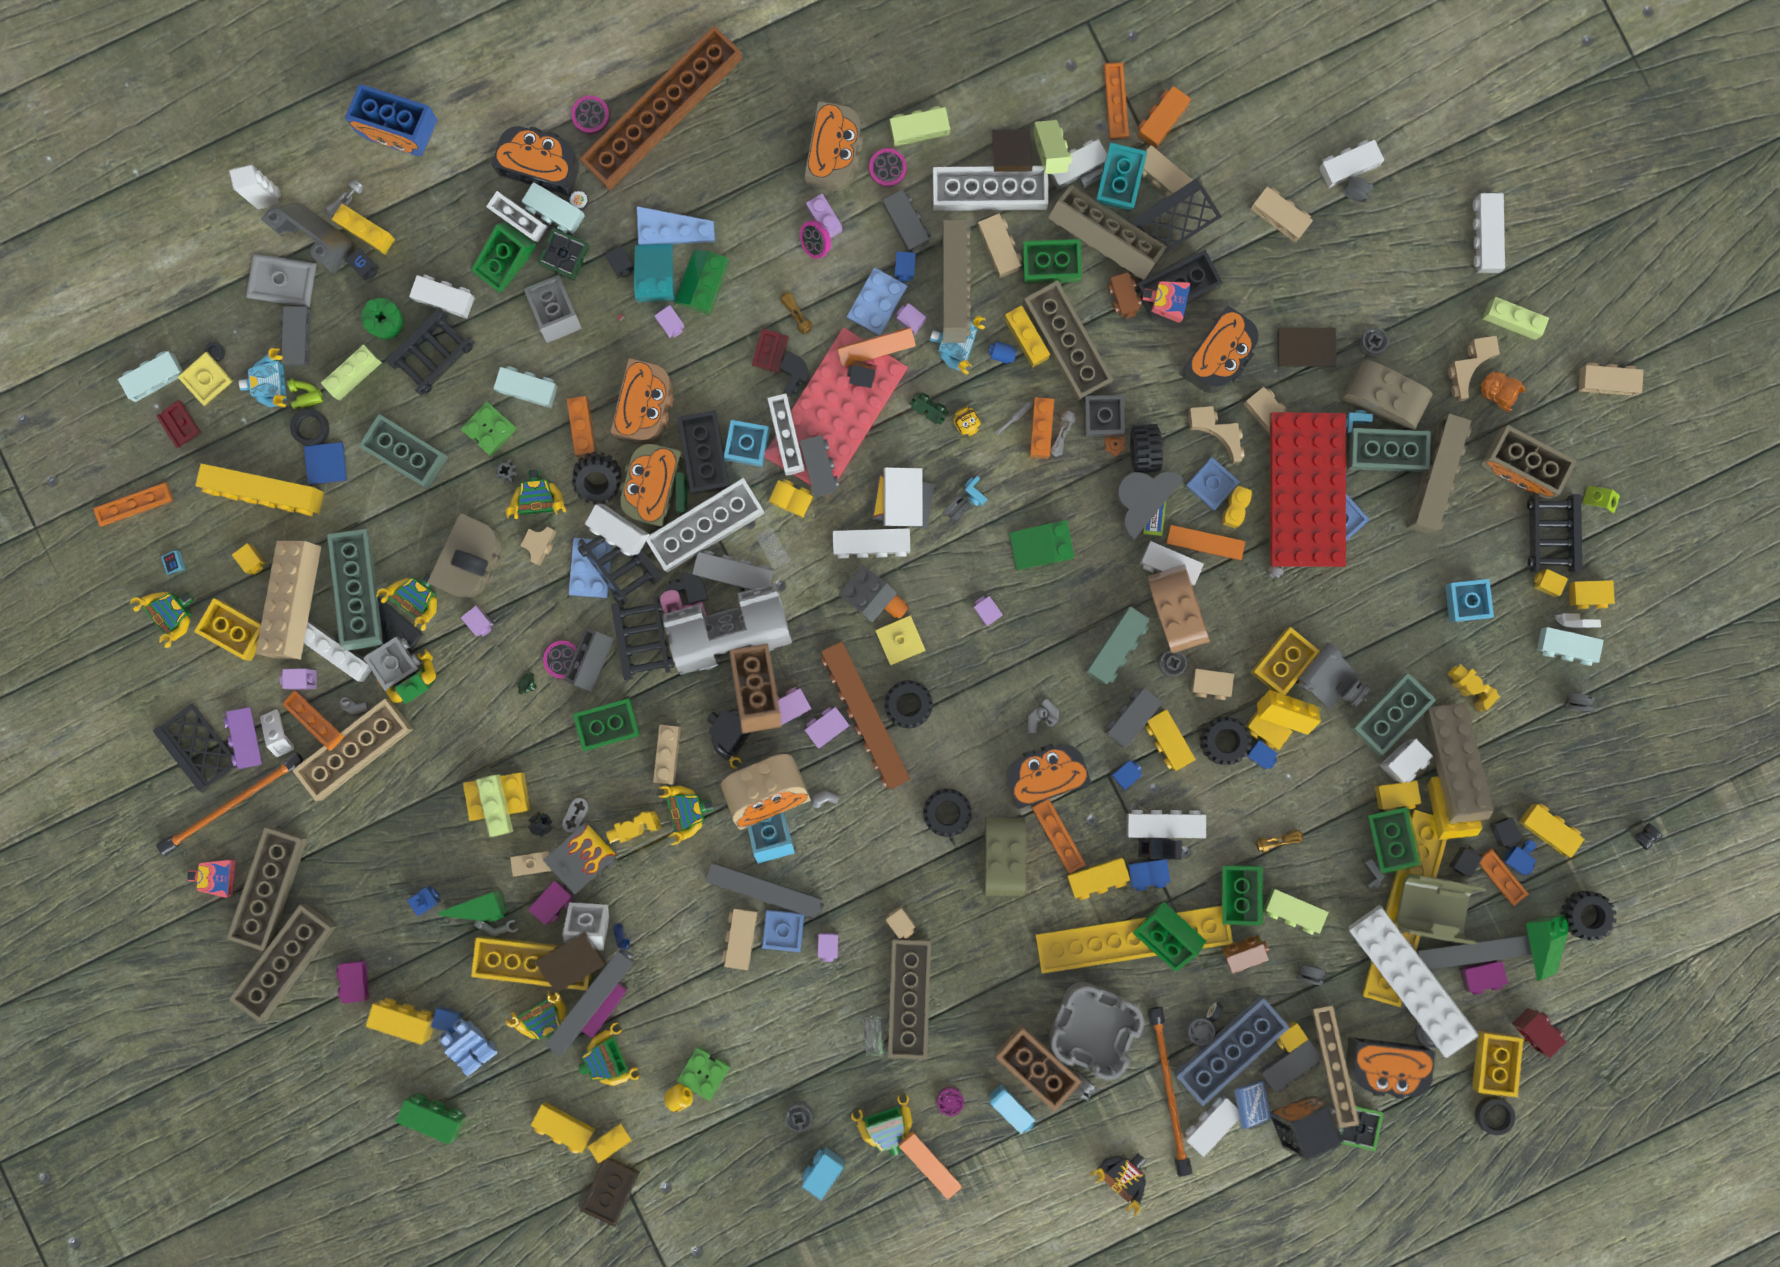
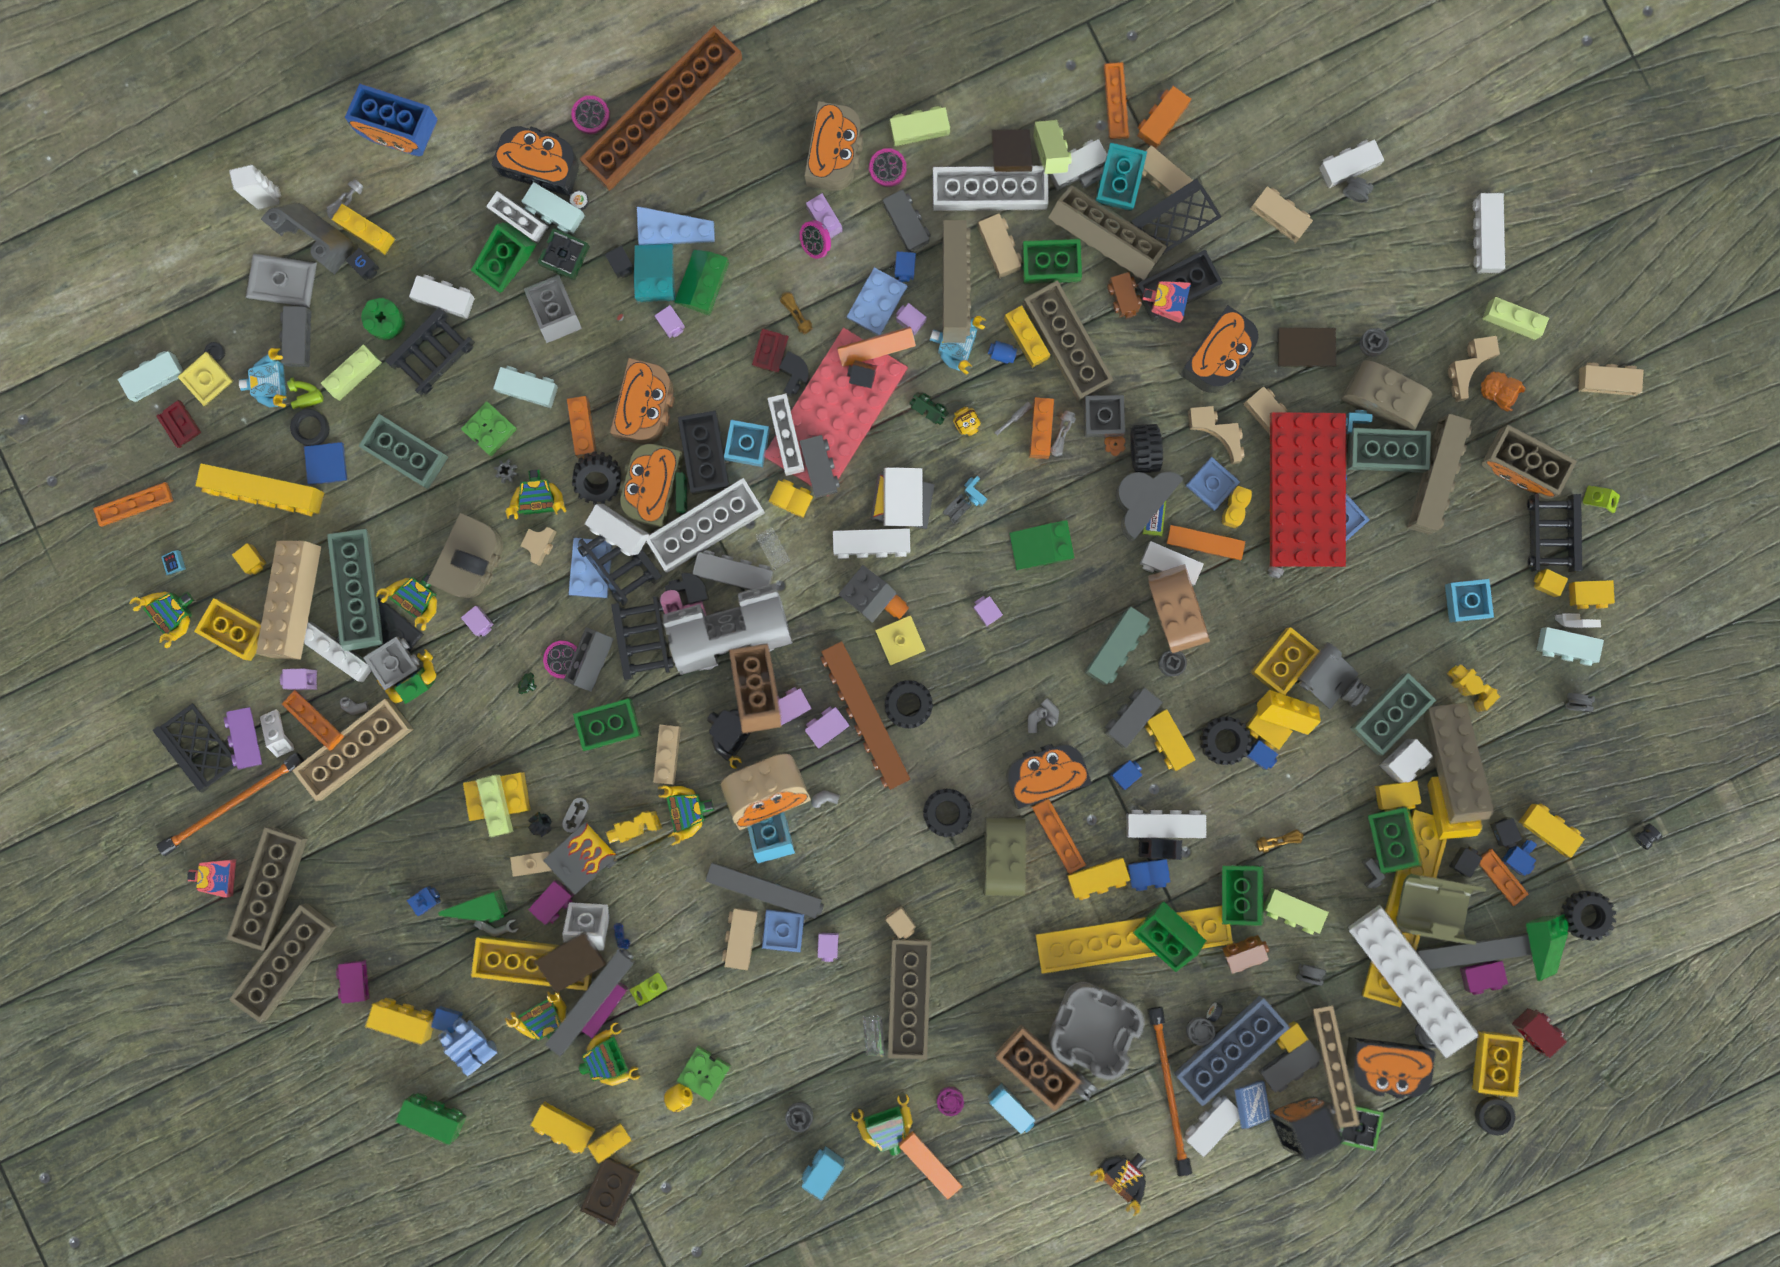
tan brick [1190,669,1234,700] -> none
none -> lime bracket [630,973,668,1006]

